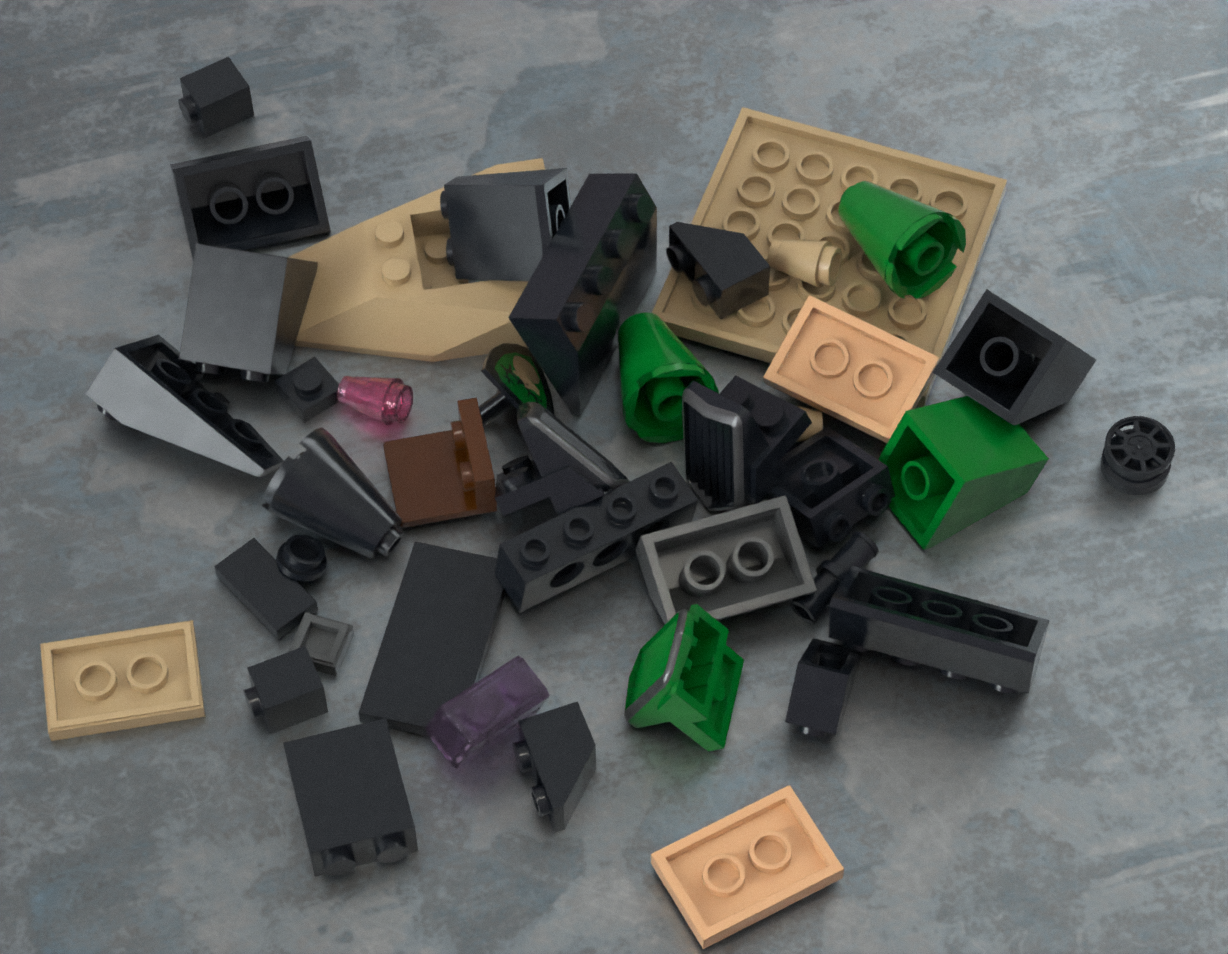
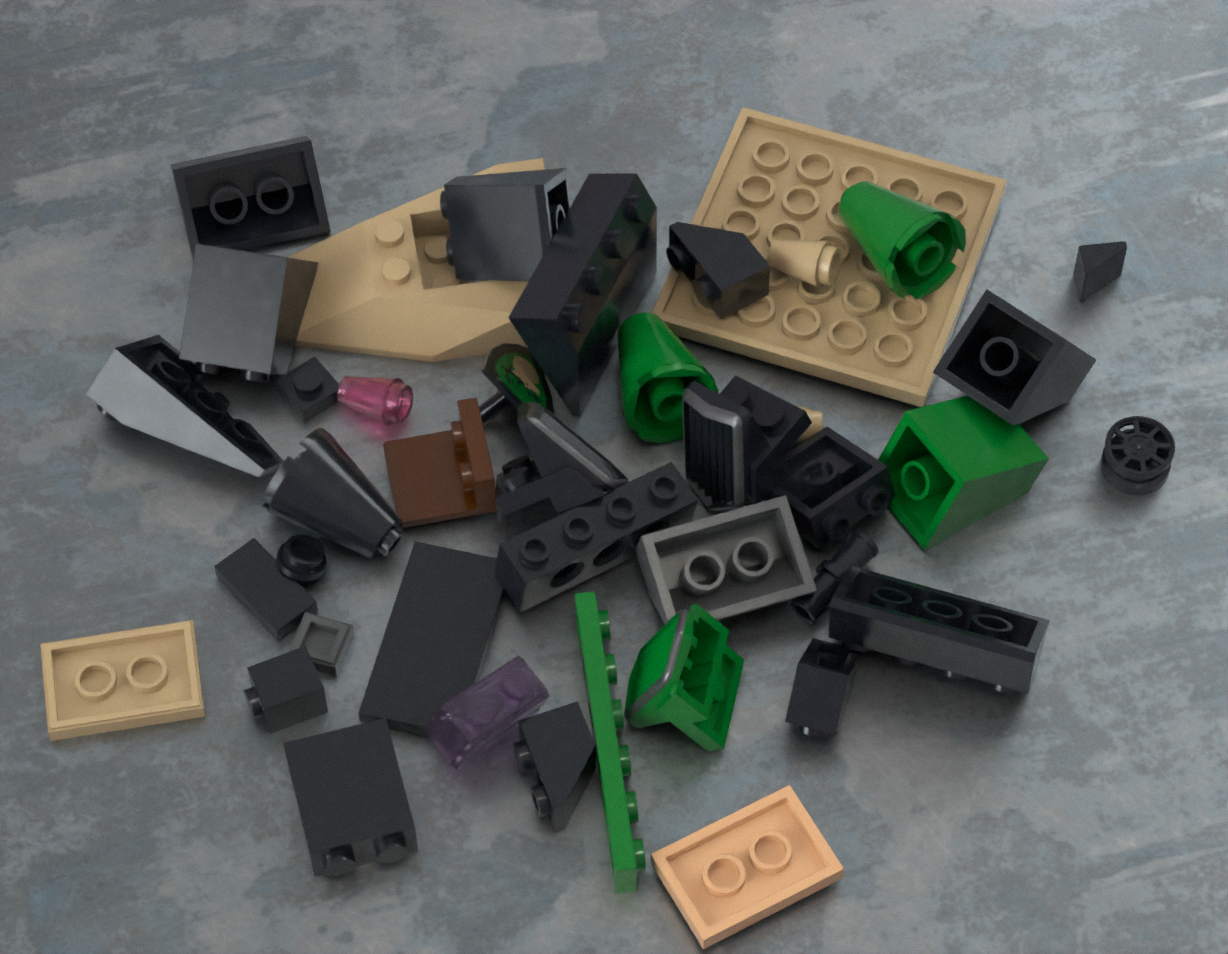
black brick [178,56,254,138] -> none
light nougat plate [763,295,940,443] -> none
none -> green plate [575,591,646,894]
none -> black slope [1073,241,1127,300]

